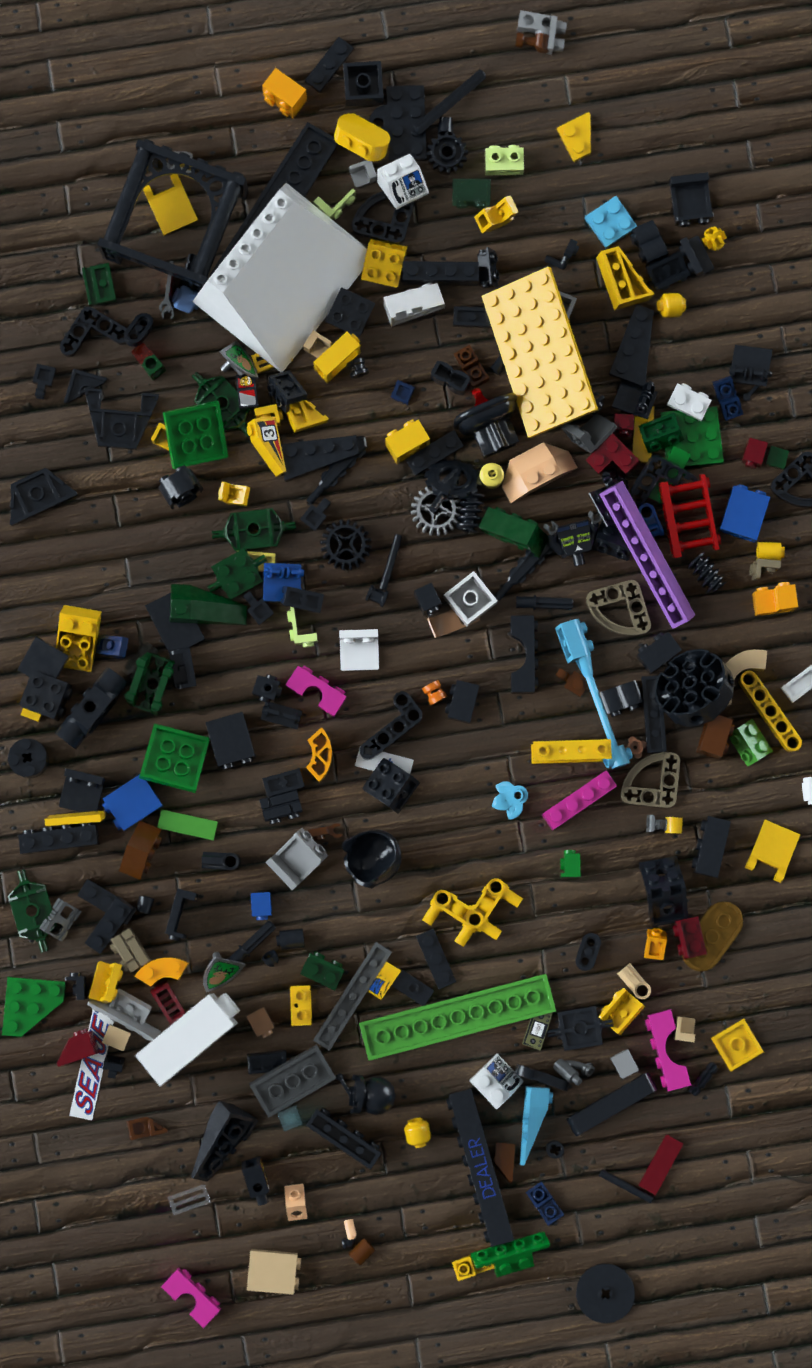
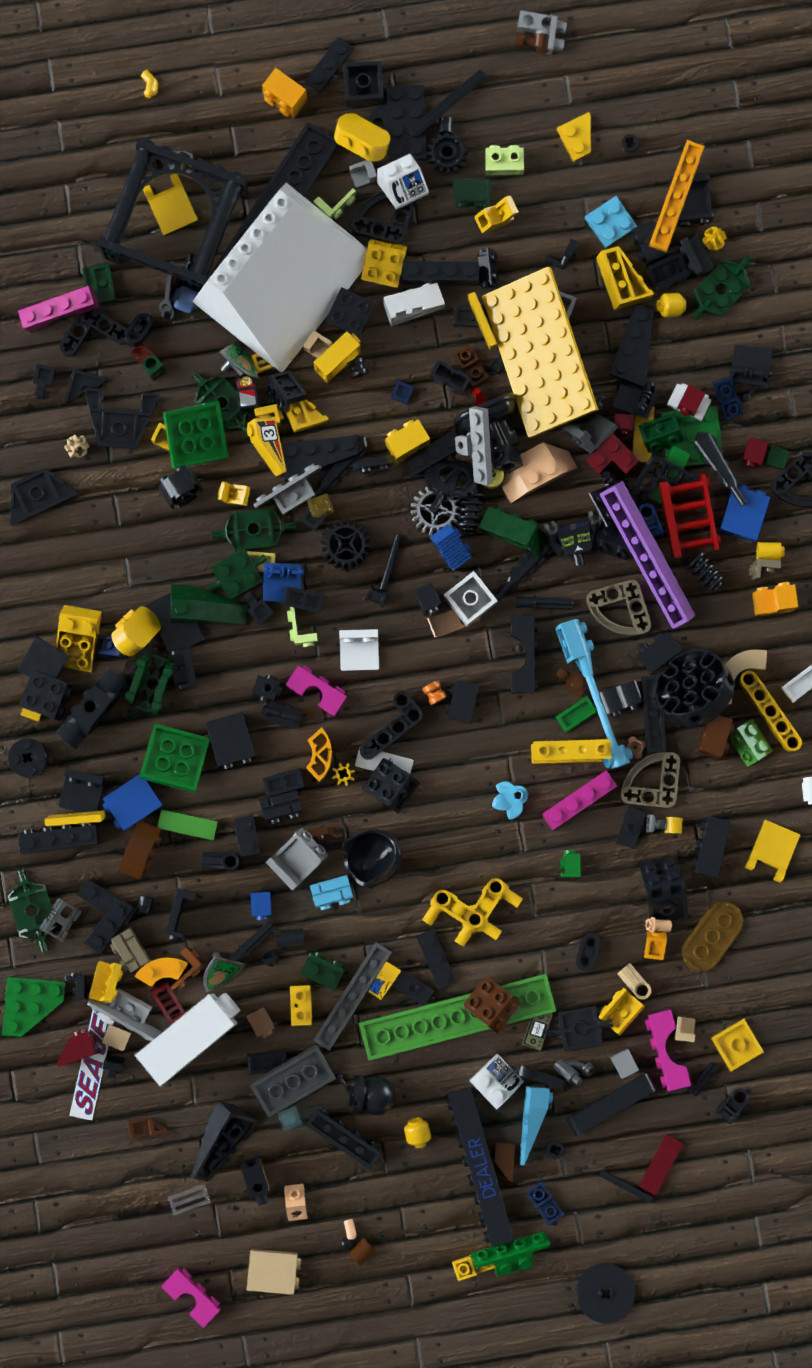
dark red bracket [673,916,707,959] -> none
none -> dark pink arch [18,286,100,332]
none -> tan gear [64,435,90,459]
none -> yellow brick [112,606,161,657]
none -> yellow arm [141,70,158,98]
none -> dark orange bracket [170,947,203,991]
none -> black brick [234,815,261,858]
none -> light grey bracket [253,464,322,514]
none -> clear yellow panel [306,493,334,518]
none -> medium azure brick [310,875,353,911]
none -> yellow gear [332,763,355,786]
none -> black hinge [353,455,396,477]
none -> blue brick [430,524,472,571]
none -> light grey plate [455,406,493,485]
none -> reddish brown bracket [464,977,522,1034]
none -> yellow tile [468,292,497,350]
none -> black brick [491,444,523,474]
none -> green tile [555,696,598,733]
none -> black plate [616,806,646,849]
none -> black bush [621,134,638,153]
none -> light nougat pin [646,917,672,933]
none -> light orange tile [649,140,705,252]
none -> dark red brick [677,385,706,417]
none -> dark green plate [691,255,753,321]
none -> black sword [694,432,748,507]
none -> black piece [714,1087,749,1125]

